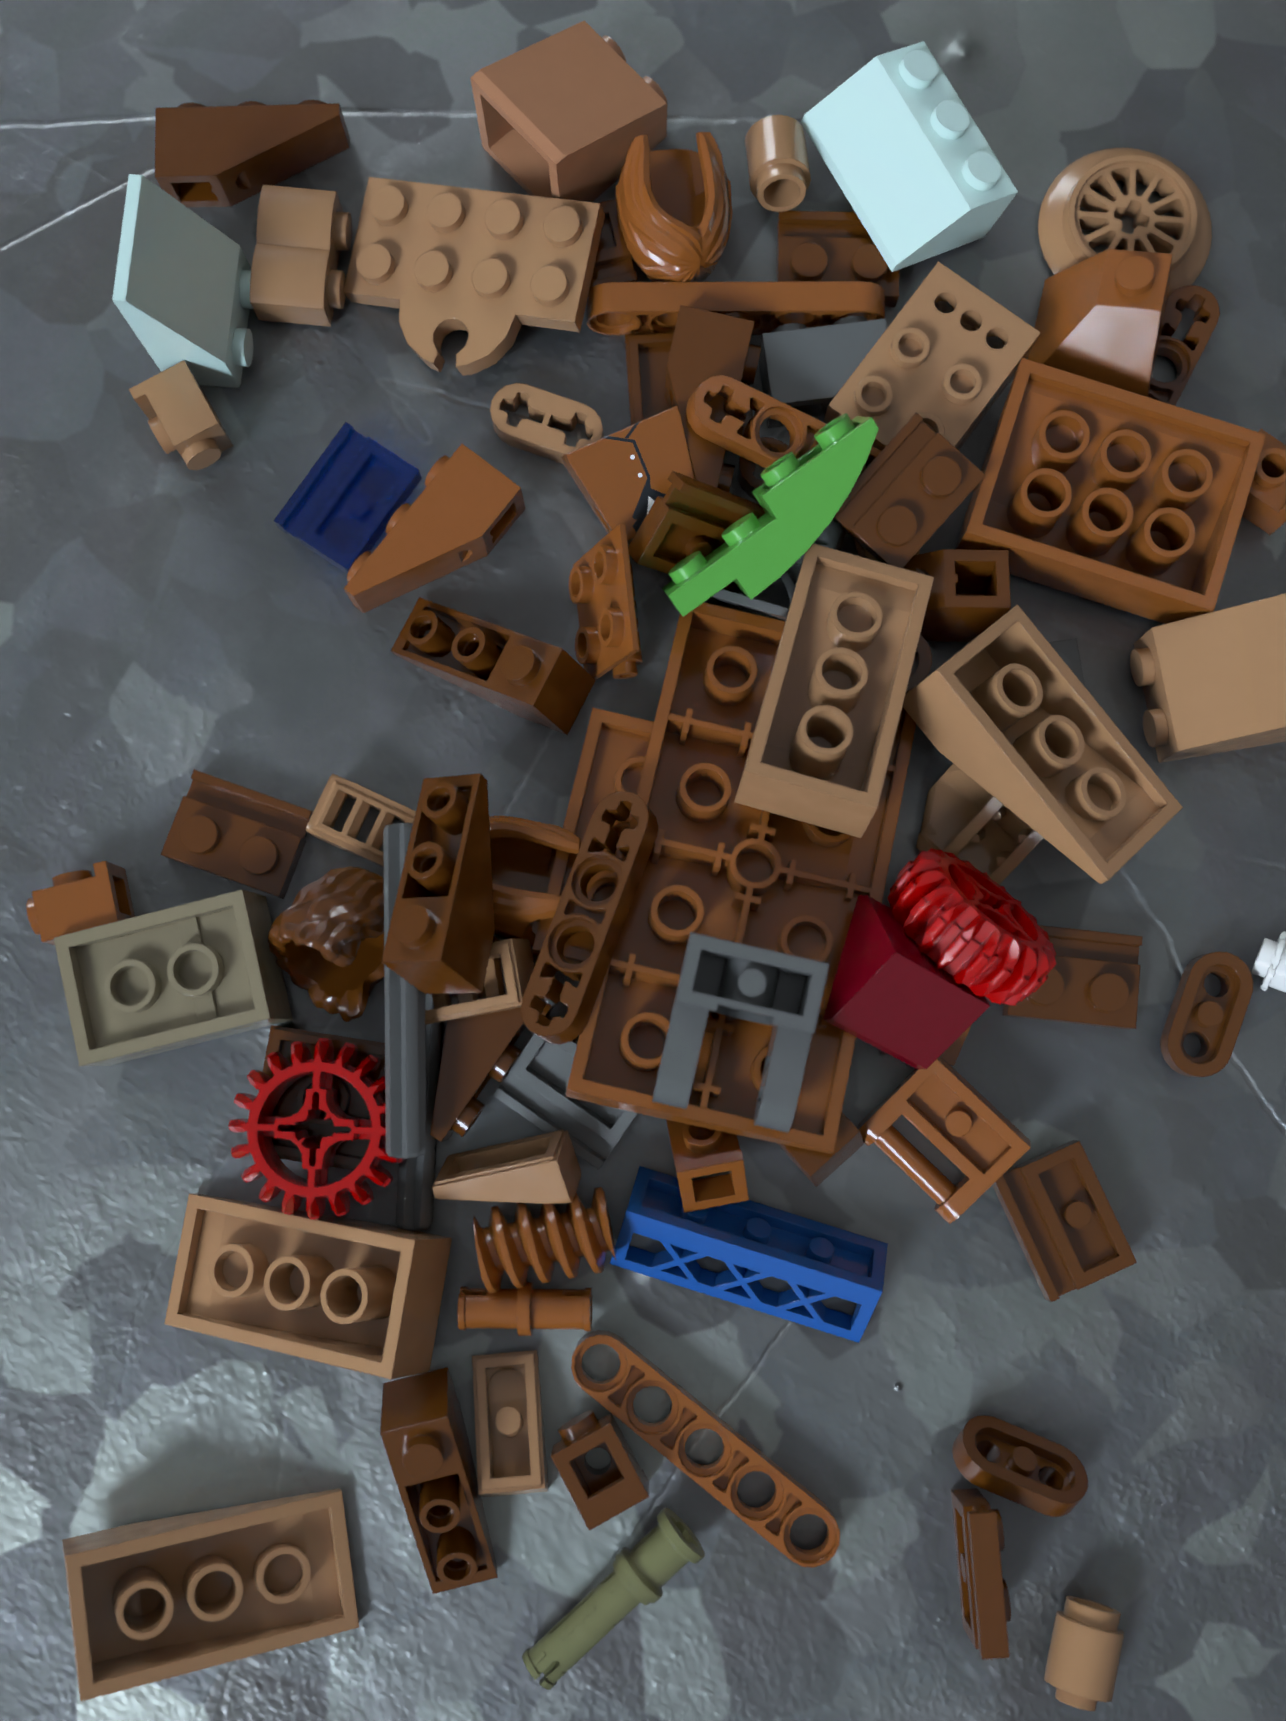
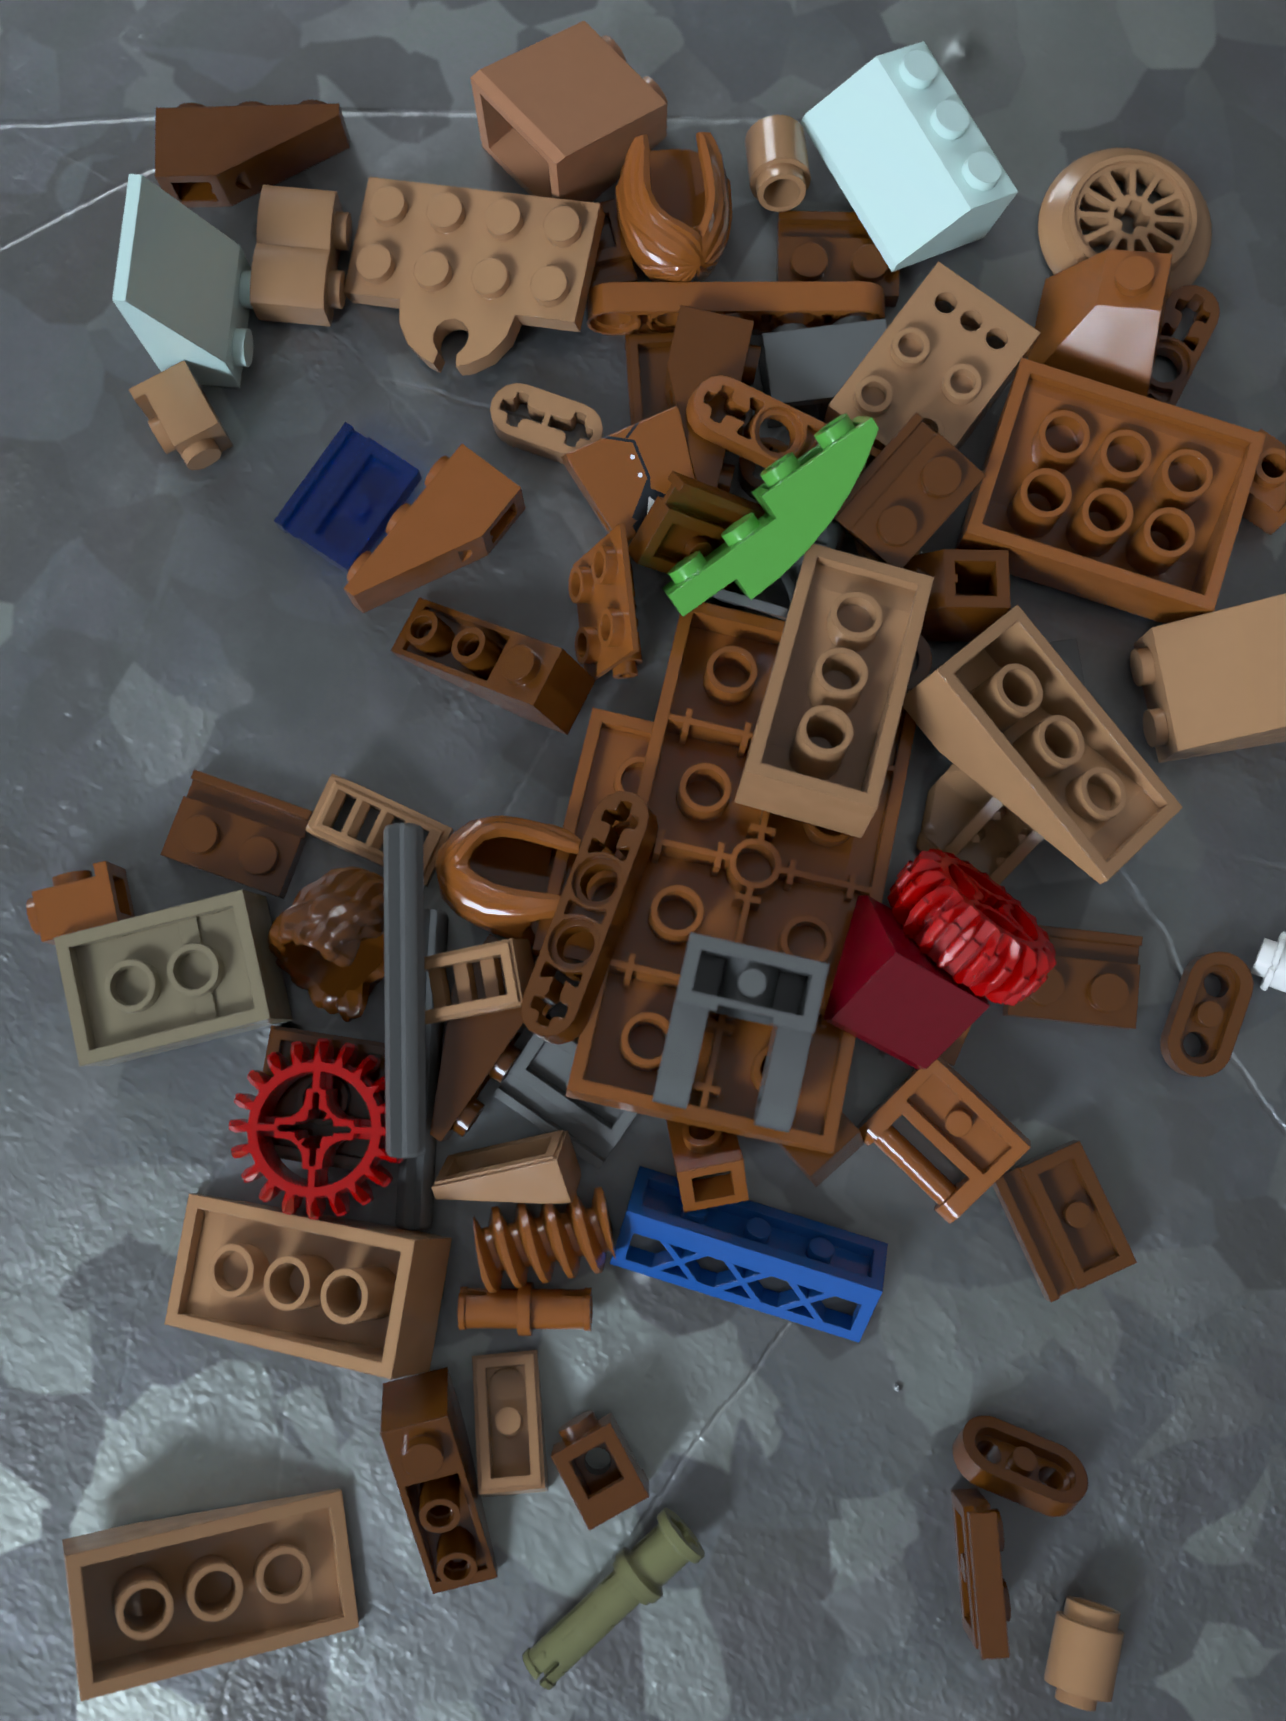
reddish brown slope [381,773,495,994] -> none
dark orange beam [571,1330,840,1568] -> none

